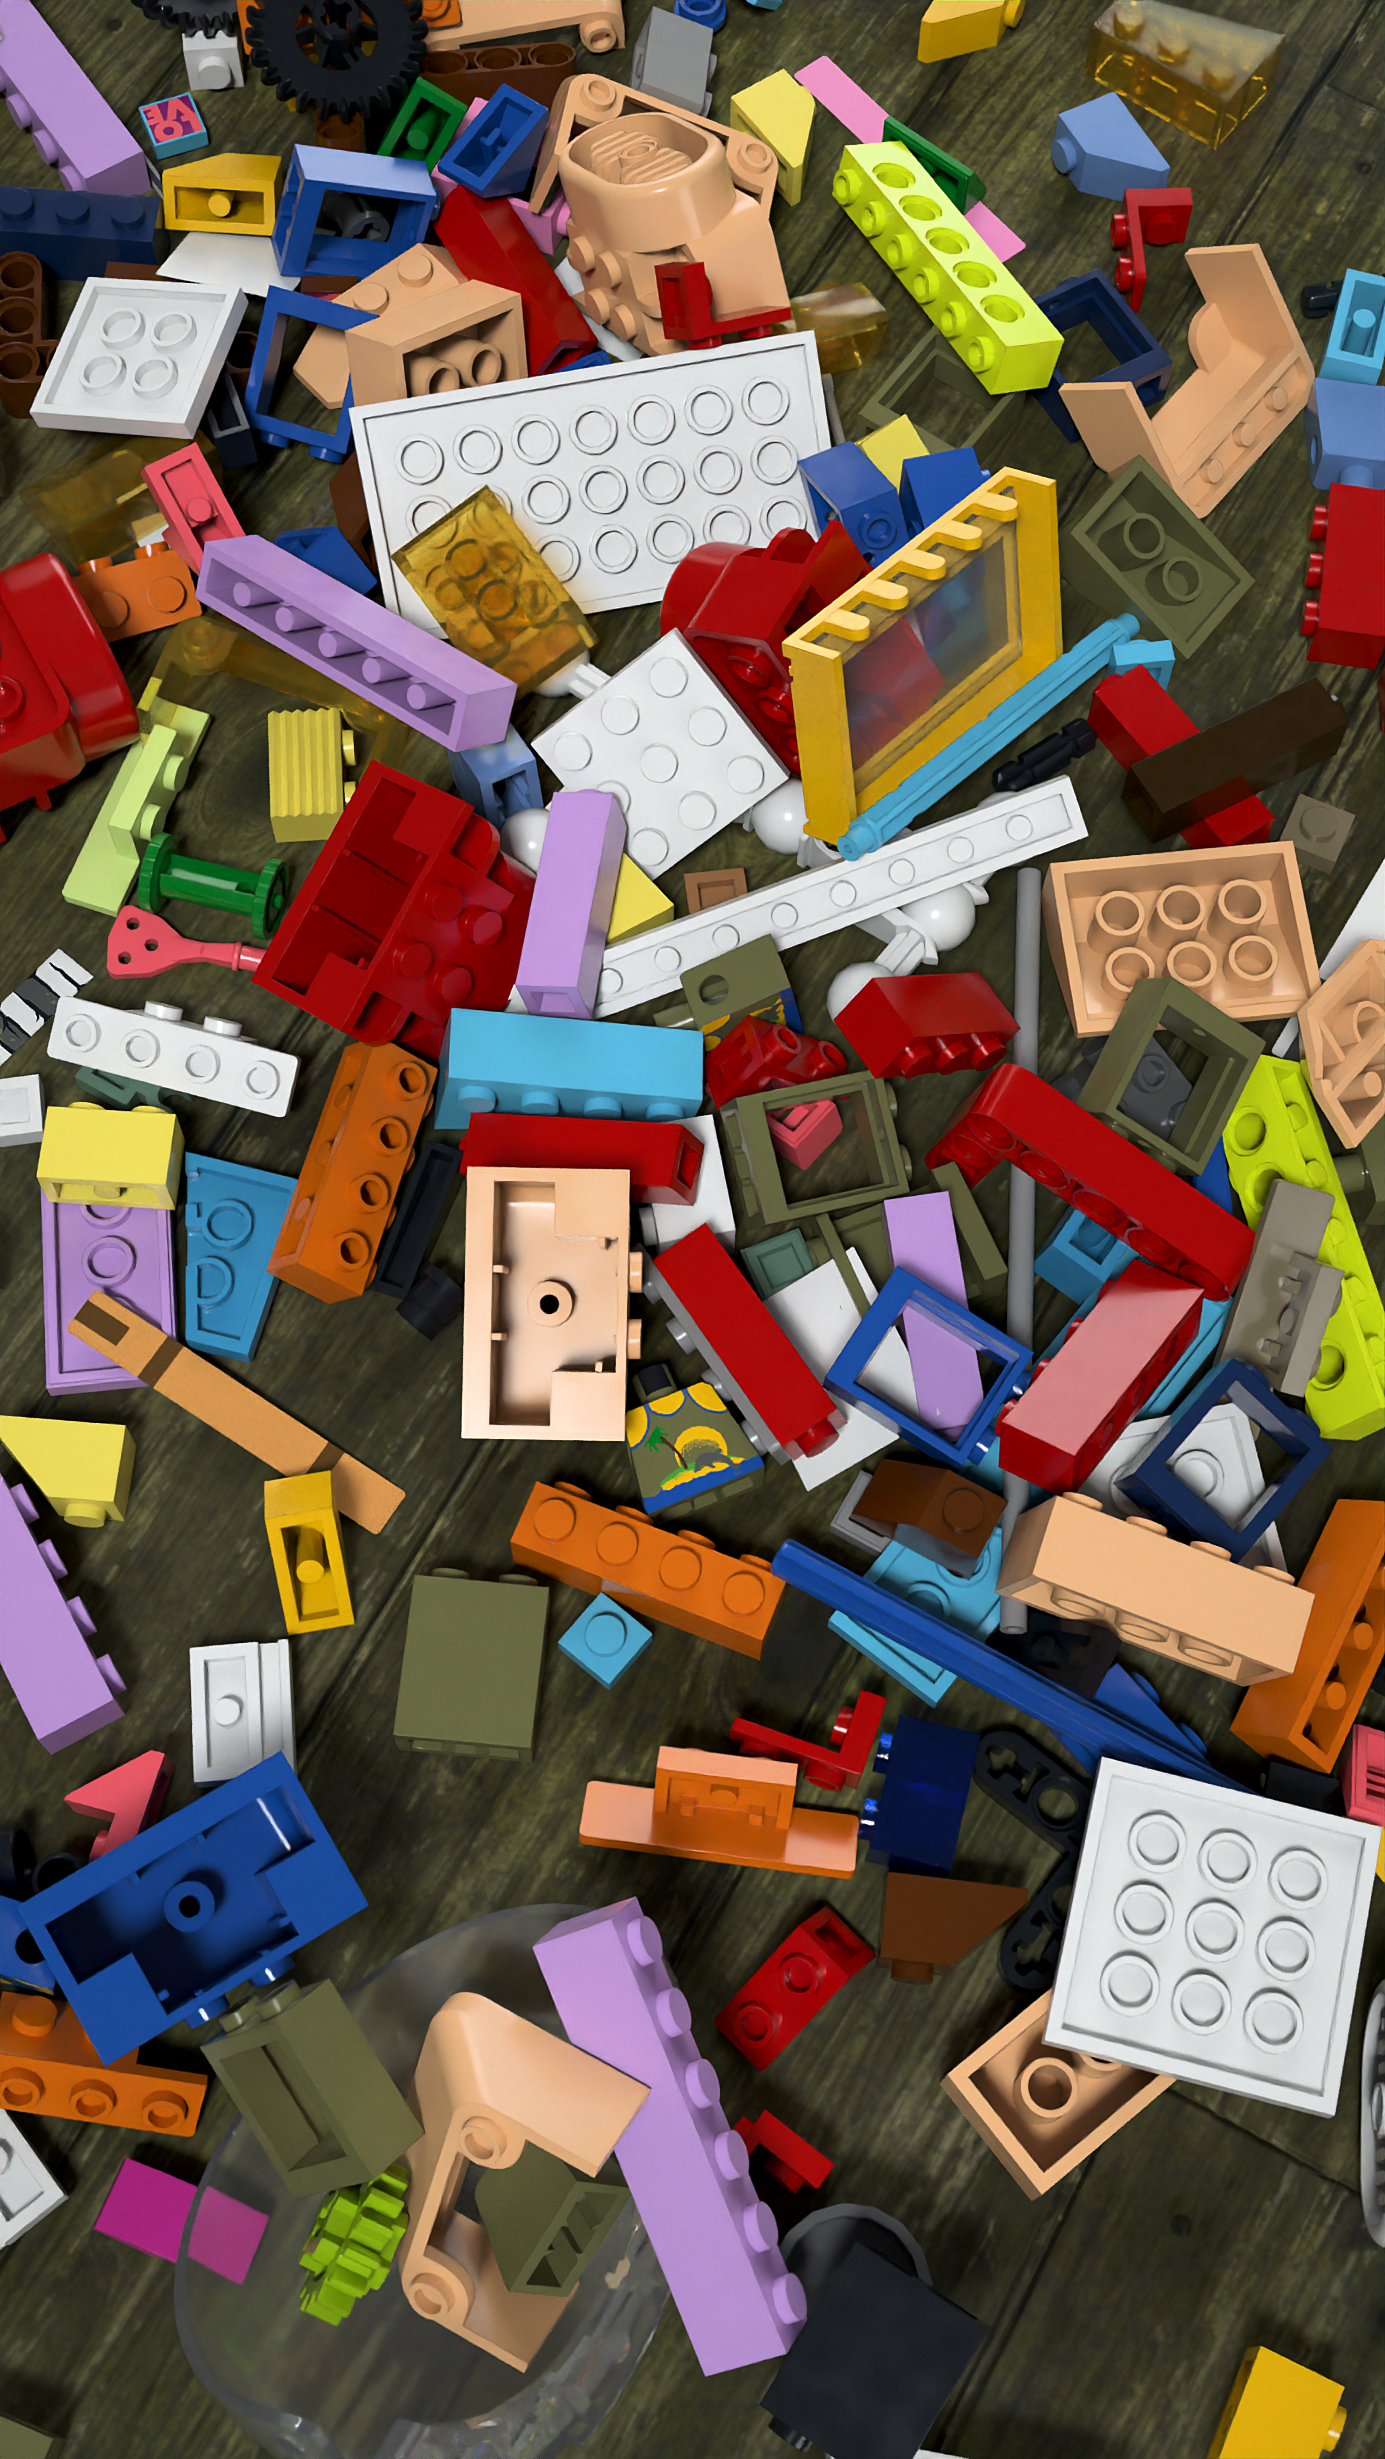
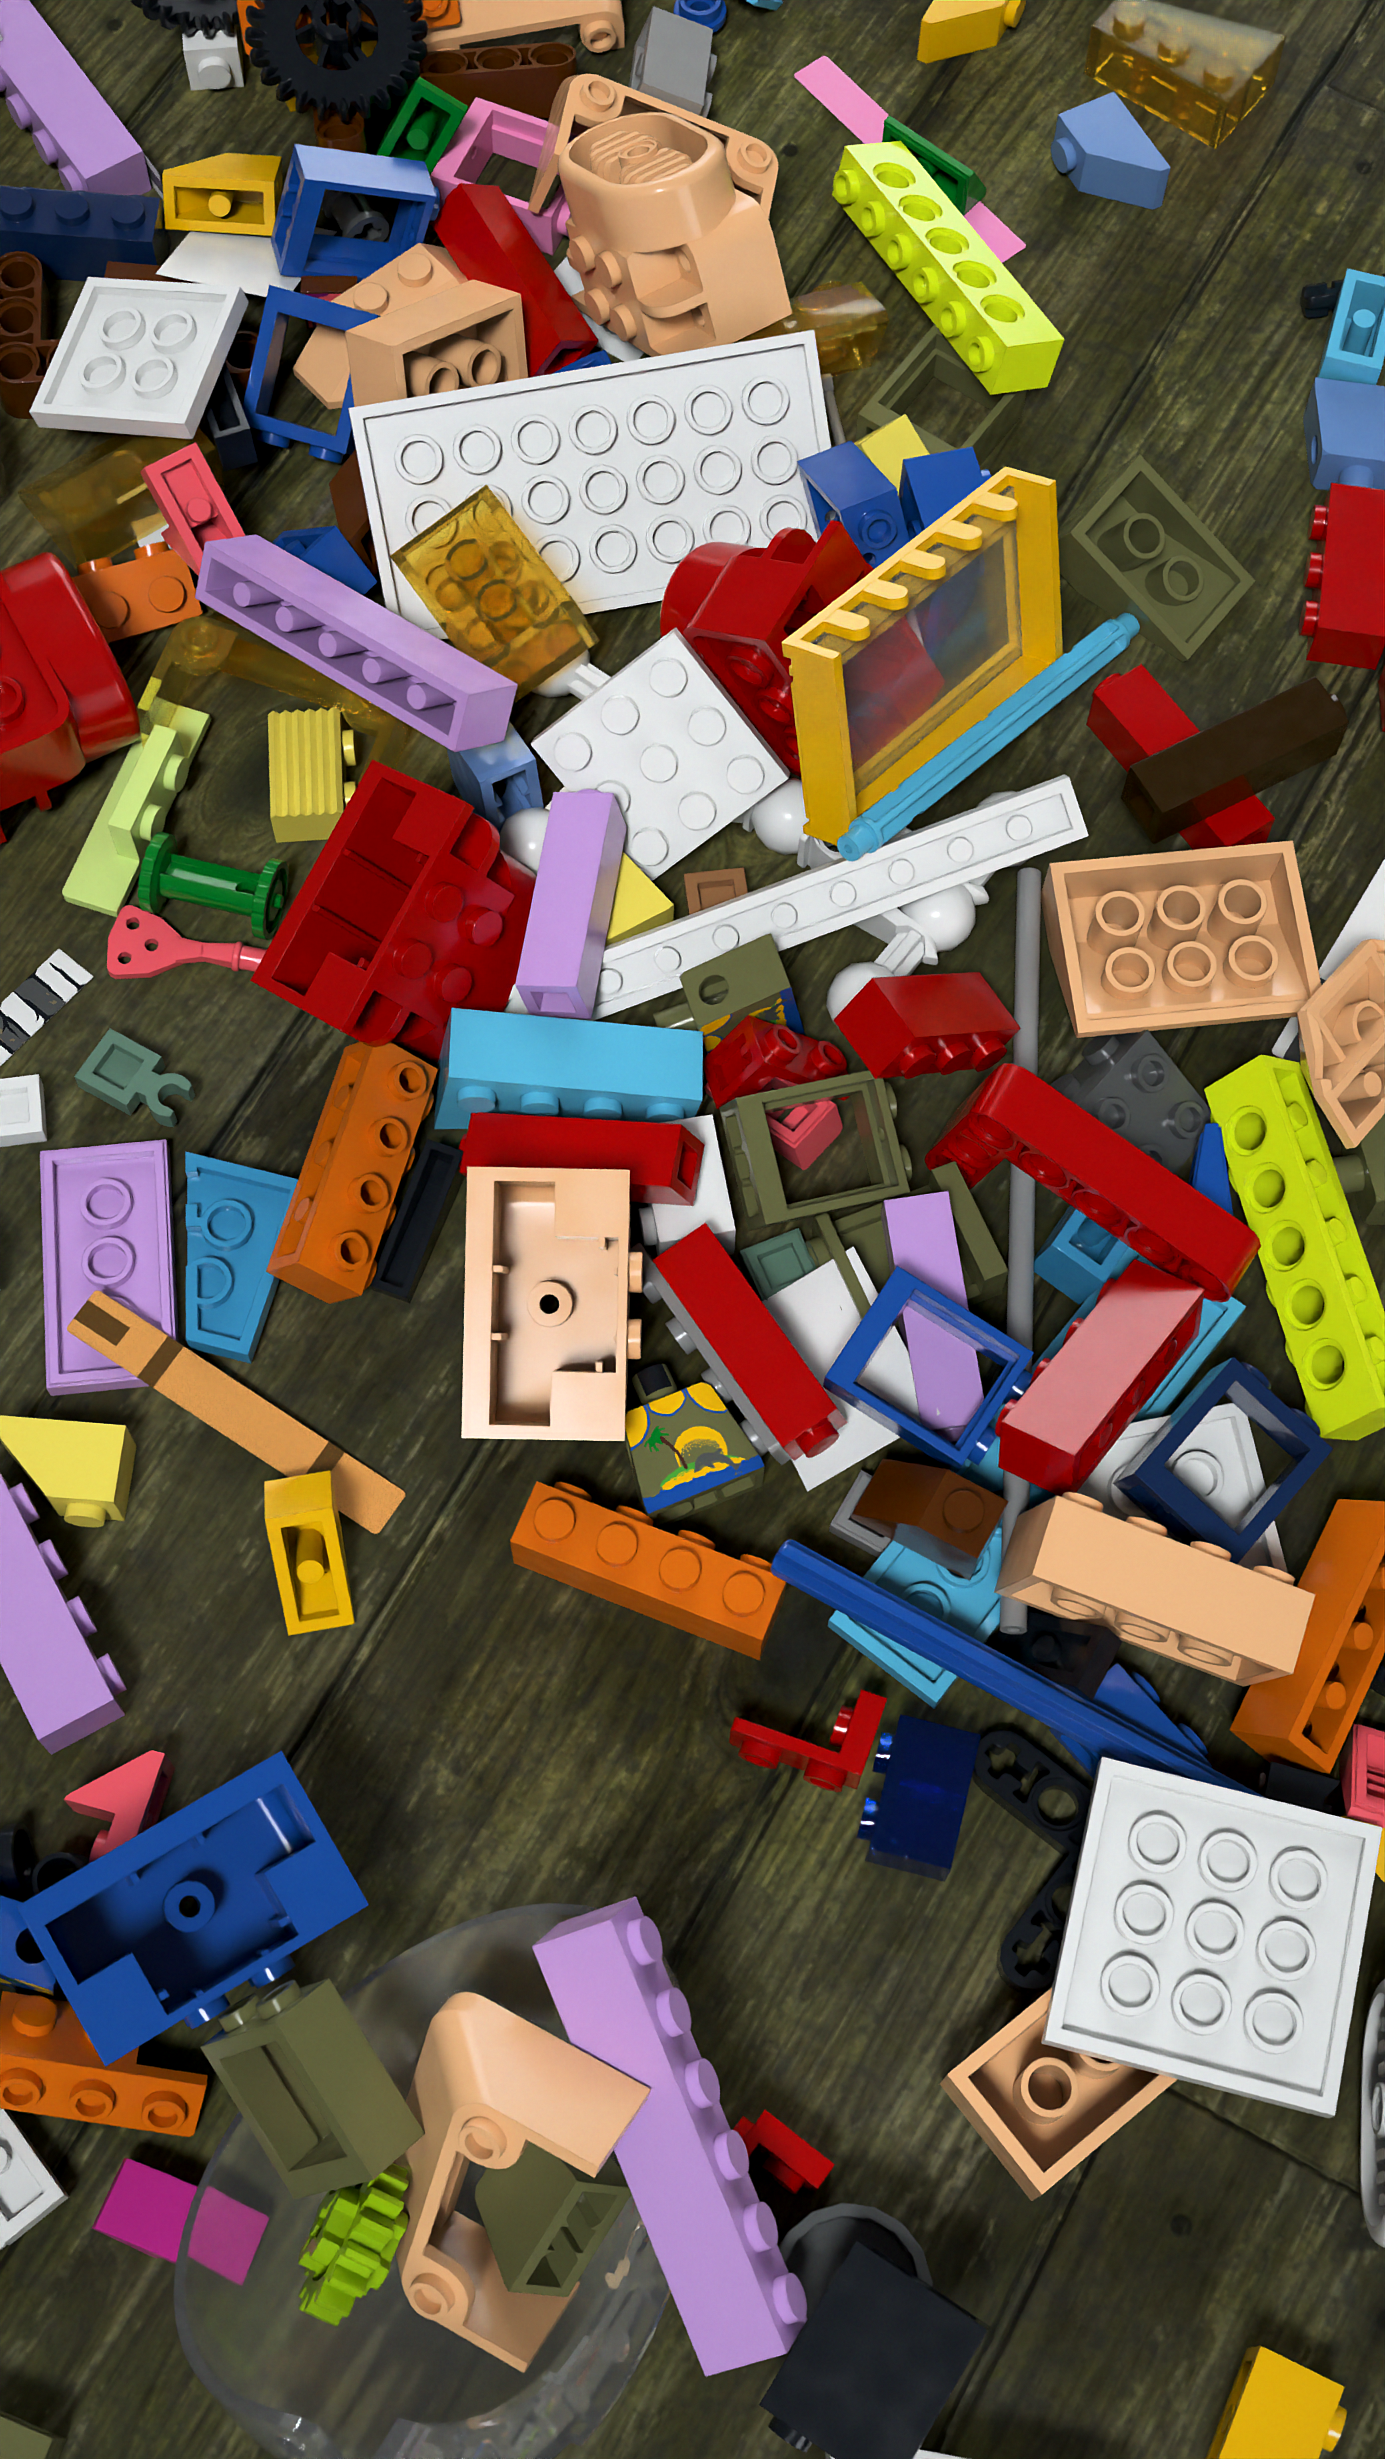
light yellow brick [36,1102,185,1210] -> none
white bracket [47,996,301,1117] -> none
tile [138,92,209,160] -> none
white plate [190,1639,297,1788] -> none
olive brick [393,1568,551,1763] -> none
black piece [395,1260,465,1341] -> none
blue slope [437,83,550,198] -> none
medium azure plate [558,1592,653,1691] -> none
orange bracket [579,1746,859,1880] -> none
red bracket [654,262,792,350] -> none
red bracket [714,1906,876,2071] -> none
light yellow slope [730,69,817,206] -> none
reddish brown slope [875,1872,1028,1985] -> none
black axle [991,718,1097,792] -> none
dark blue window [1030,268,1173,444] -> none
light nougat windscreen [1058,243,1315,519] -> none
olive window [1076,977,1266,1176] -> none
medium azure plate [1104,639,1175,691] -> none
red bracket [1110,188,1193,312] -> none
dark tan bracket [1211,1179,1345,1441] -> none
dark tan plate [1279,794,1356,875] -> none

